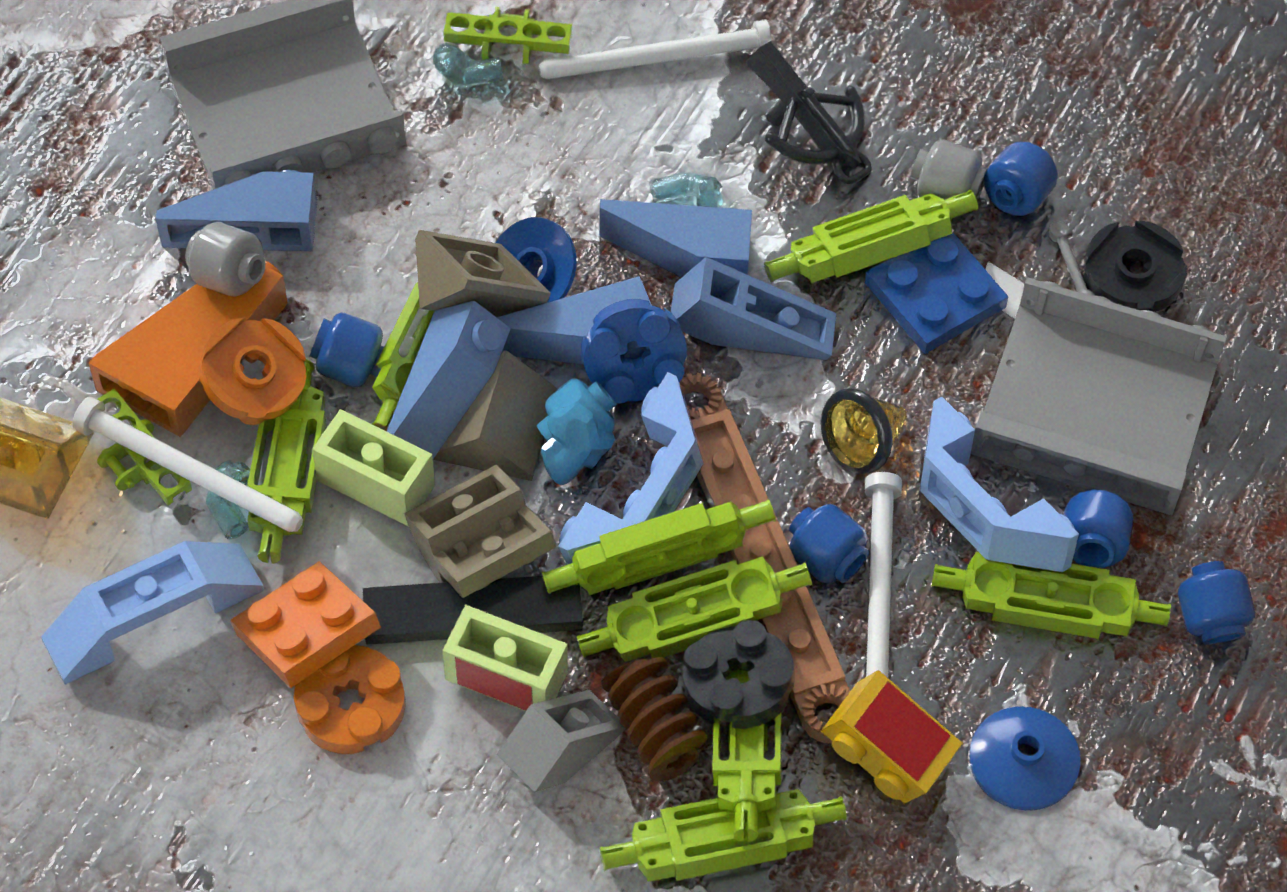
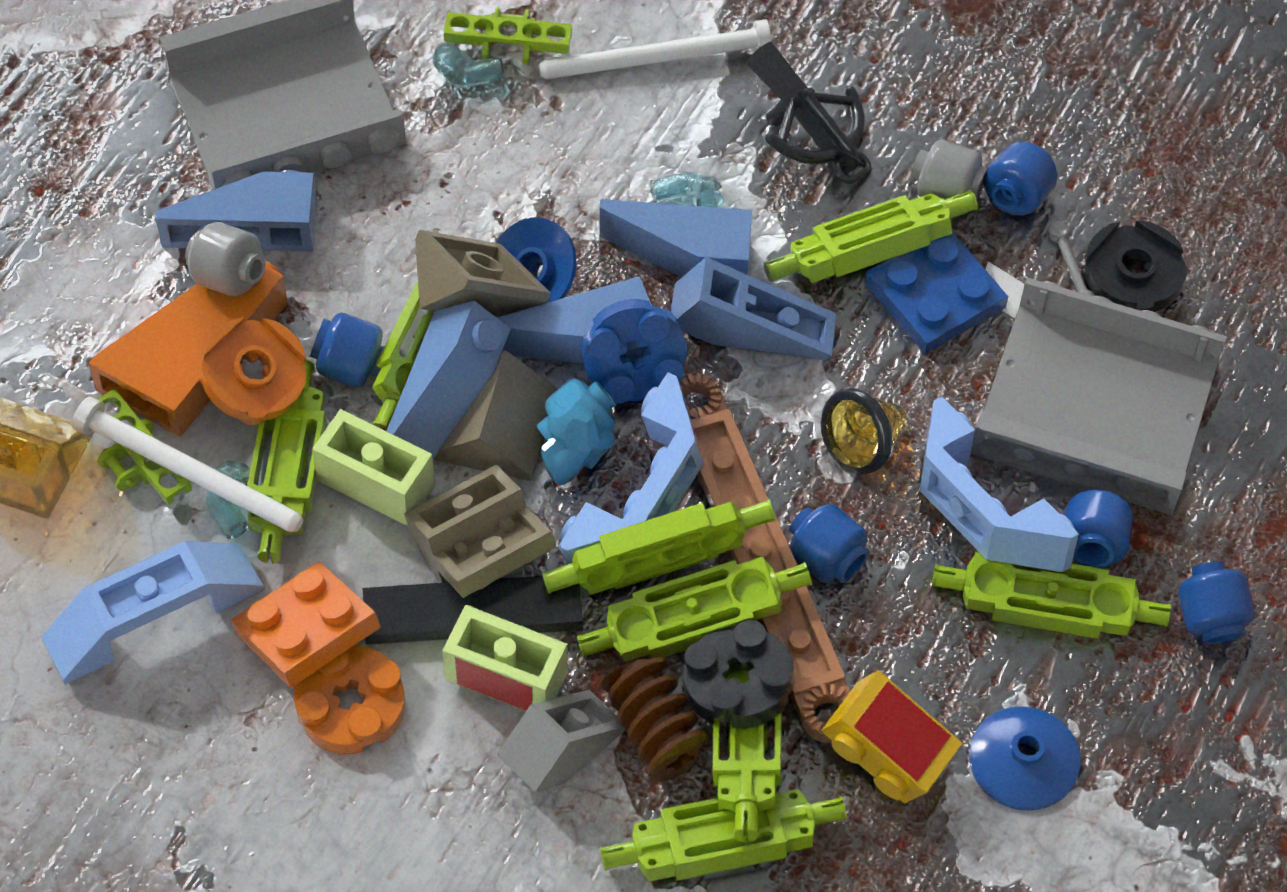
white bar [865,472,902,677] -> none

